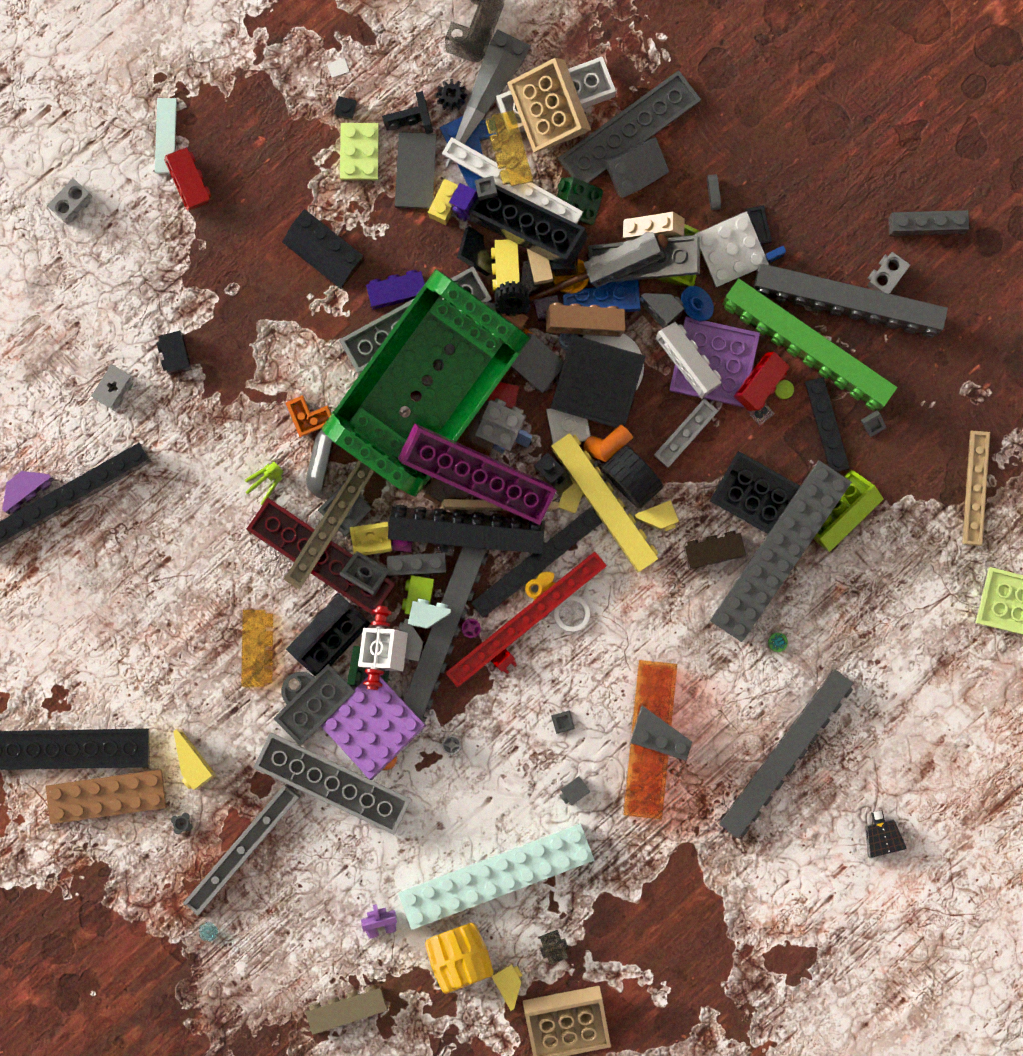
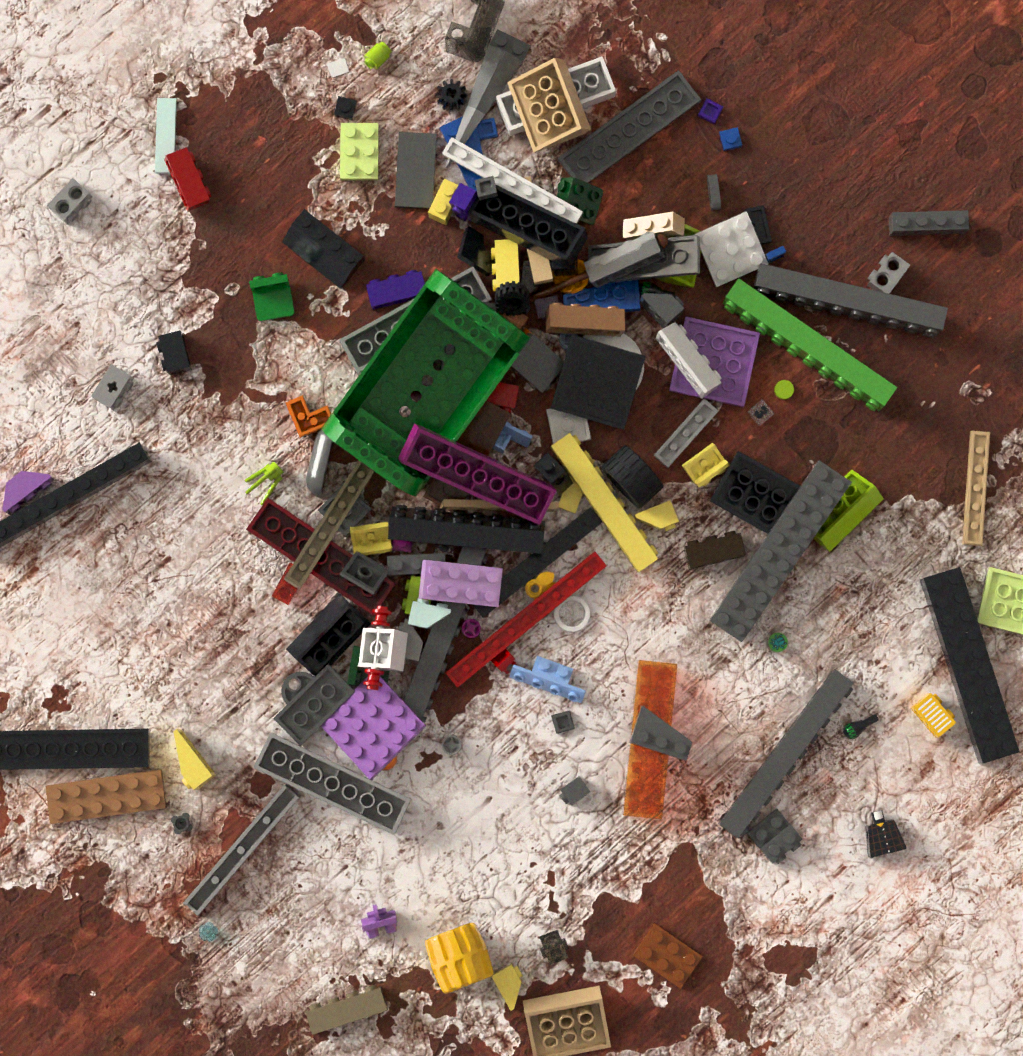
clear yellow windscreen [241,610,273,687] -> none
black bracket [382,91,433,134] -> none
light aqua brick [398,823,595,930] -> none
light grey plate [475,398,527,451] -> none
clear yellow windscreen [485,110,533,187] -> none
orange brick [584,425,633,462] -> none
dark grey slope [604,137,669,198] -> none
blue dish [681,286,714,322] -> none
red brick [733,352,790,411] -> none
black plate [805,377,850,472] -> none
dark grey plate [861,411,887,437] -> none
none -> green bracket [249,272,295,321]
none -> clear red plate [272,563,298,606]
none -> lime brick [364,41,392,70]
none -> lavender brick [418,560,503,607]
none -> light blue bracket [509,656,586,703]
none -> dark orange plate [632,923,703,989]
none -> black piece [639,282,675,298]
none -> light yellow bracket [682,443,730,487]
none -> dark purple tile [698,98,723,124]
none -> blue plate [719,127,742,151]
none -> dark grey plate [747,809,803,864]
none -> black piece [843,714,879,739]
none -> yellow brick [910,693,956,738]
none -> black brick [920,567,1020,764]

